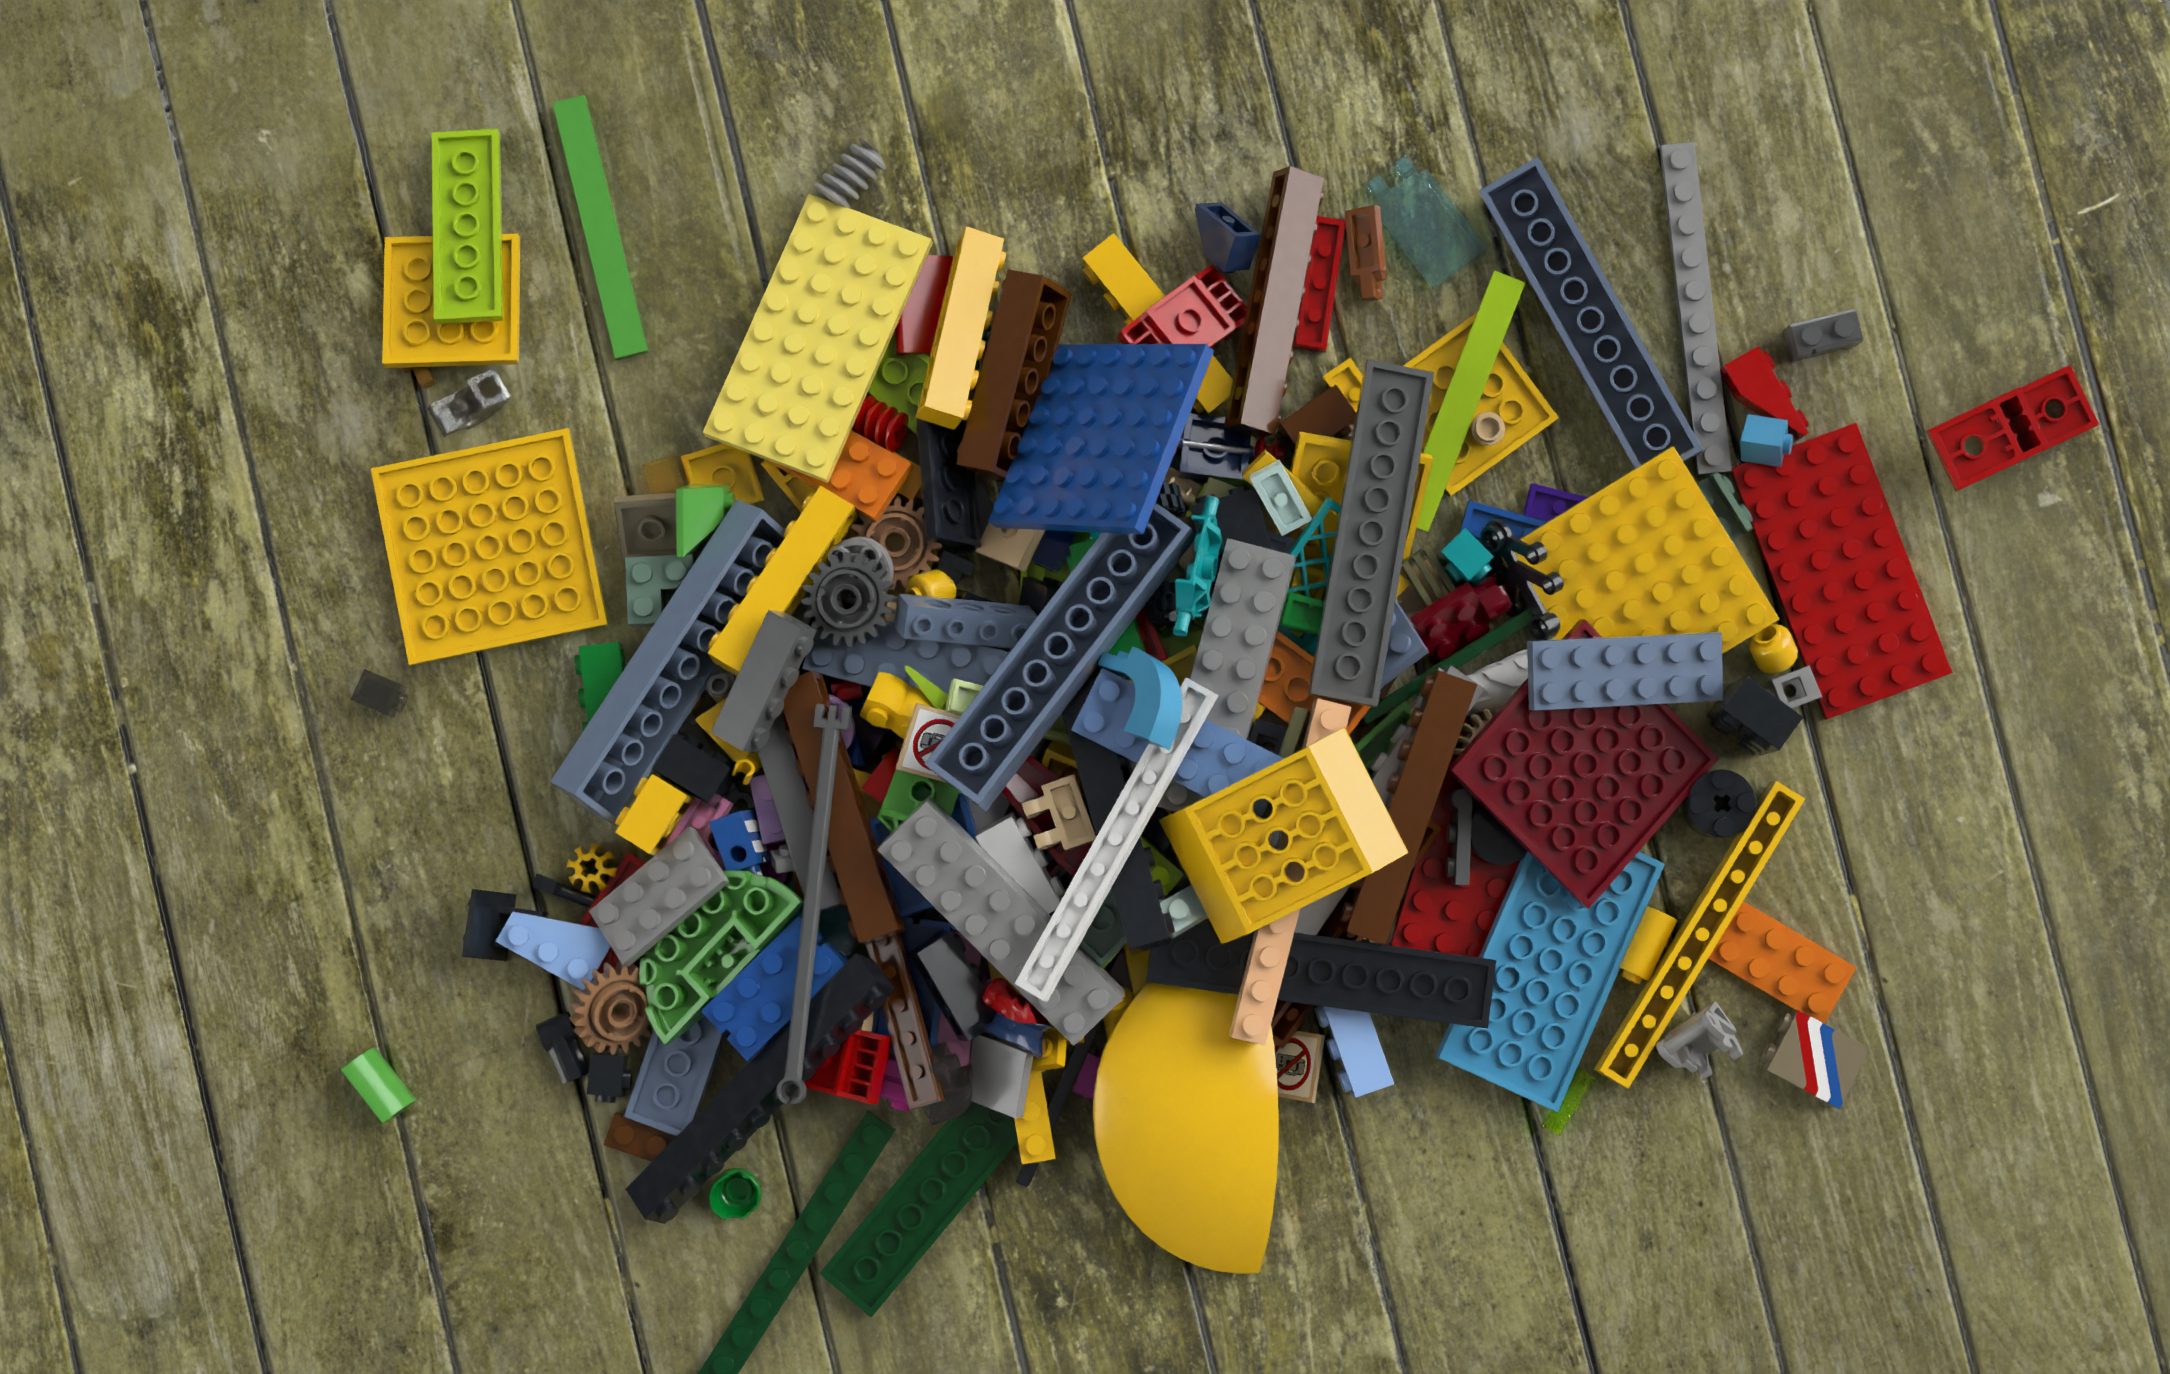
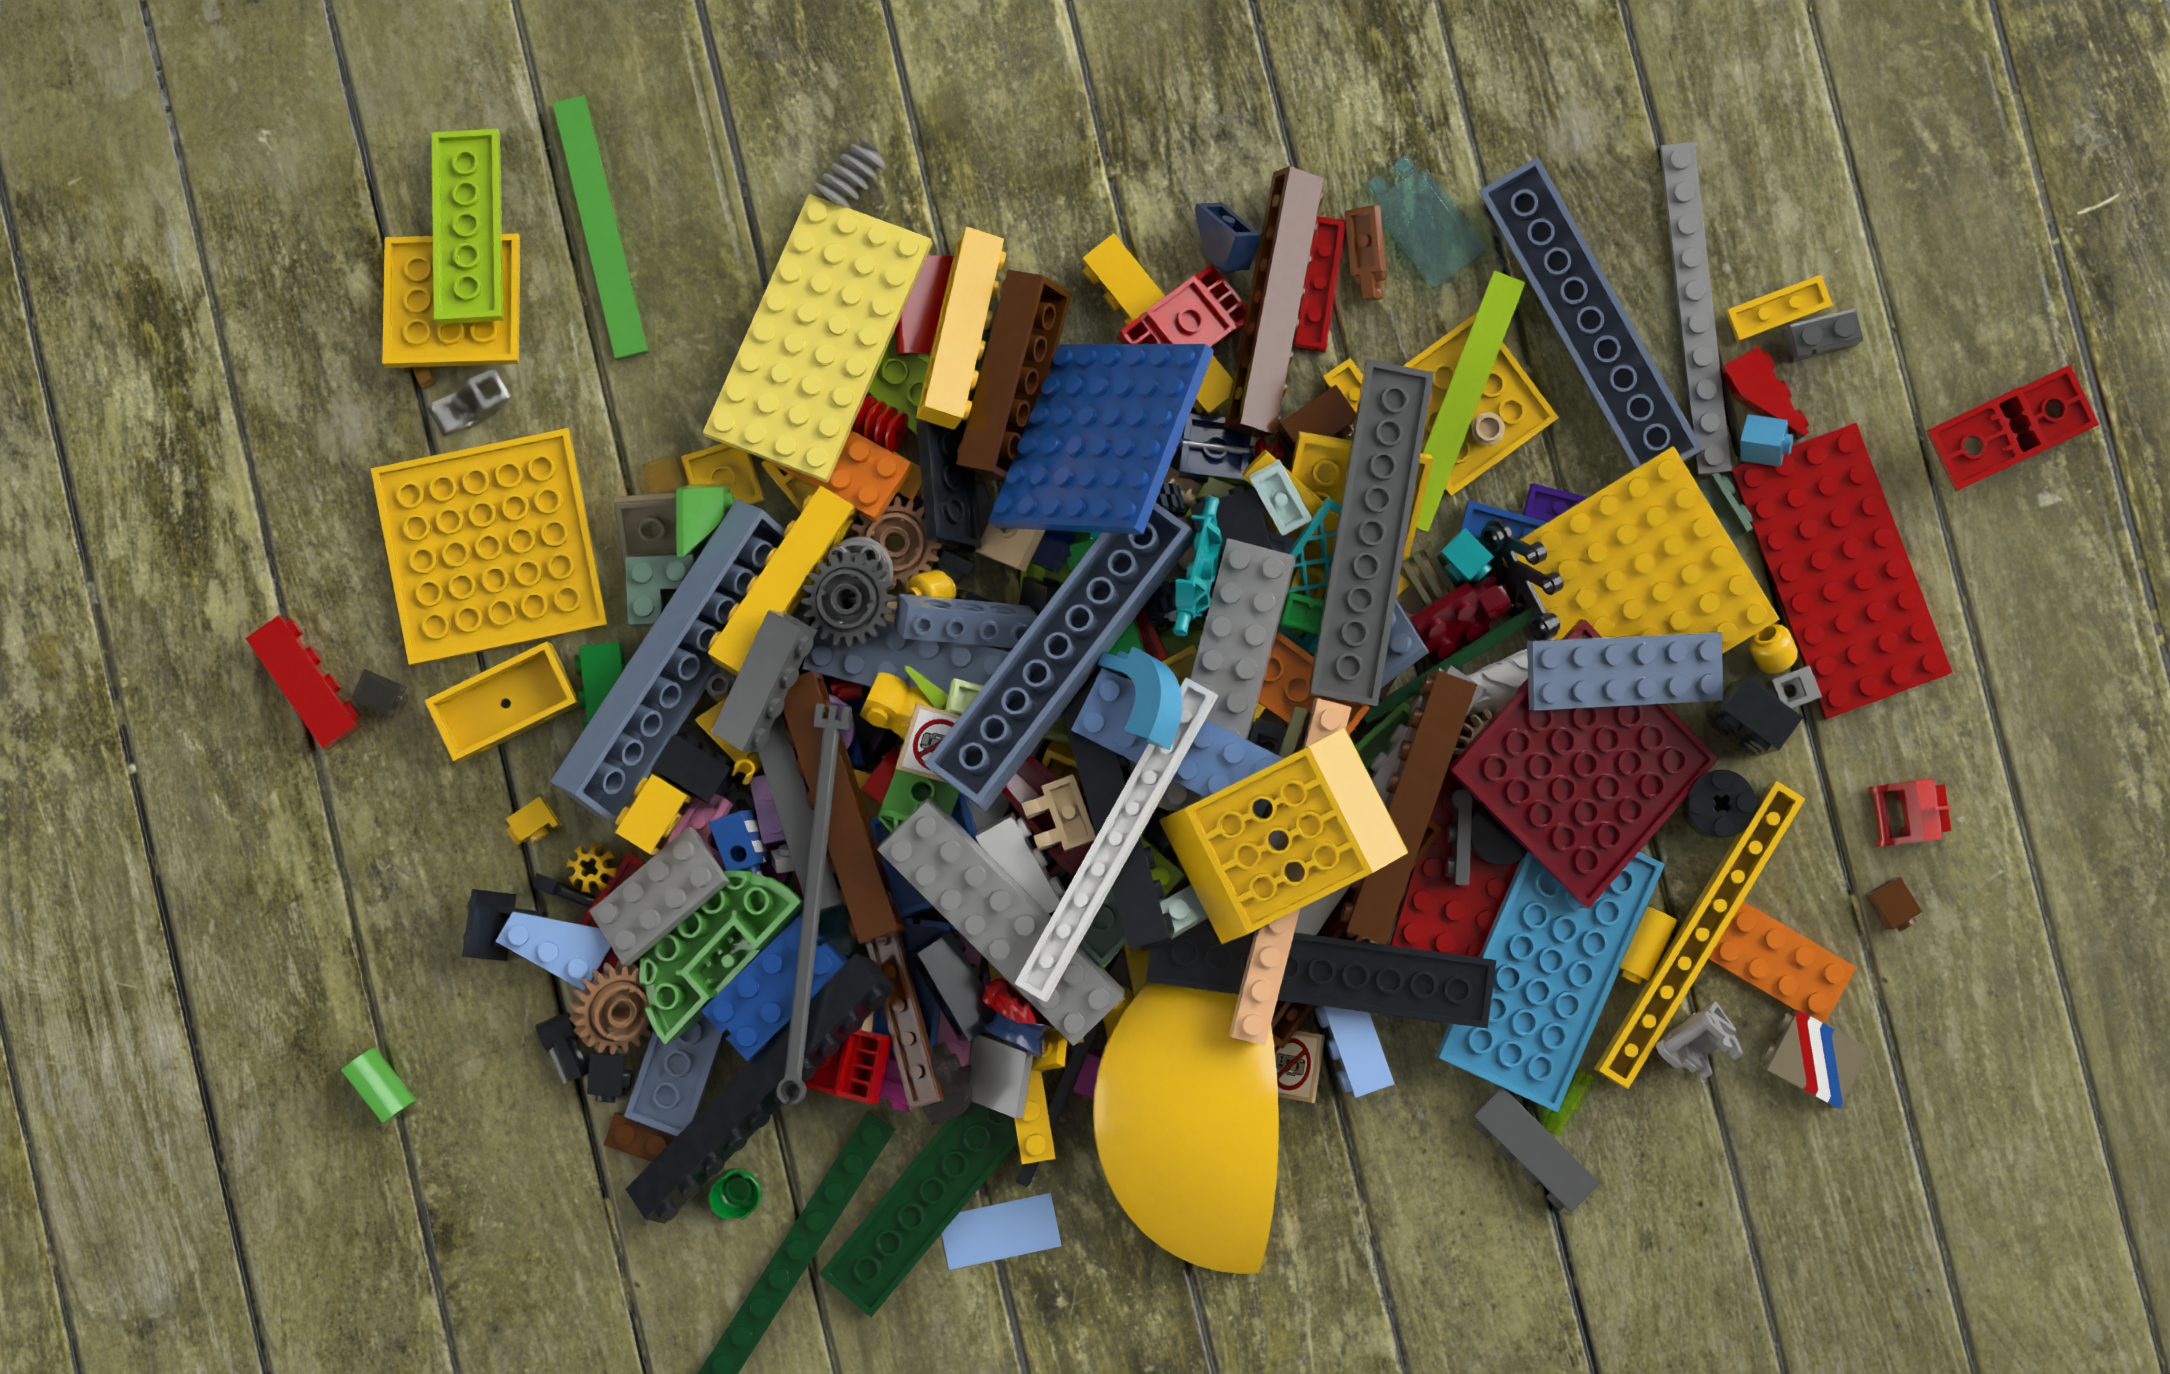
none -> red brick [245,615,362,750]
none -> yellow piece [424,641,580,763]
none -> yellow brick [506,796,563,846]
none -> light blue sticker [942,1193,1062,1270]
none -> dark grey brick [1471,1086,1600,1212]
none -> yellow plate [1725,274,1833,342]
none -> reddish brown brick [1865,877,1922,932]
none -> red piece [1868,779,1952,847]

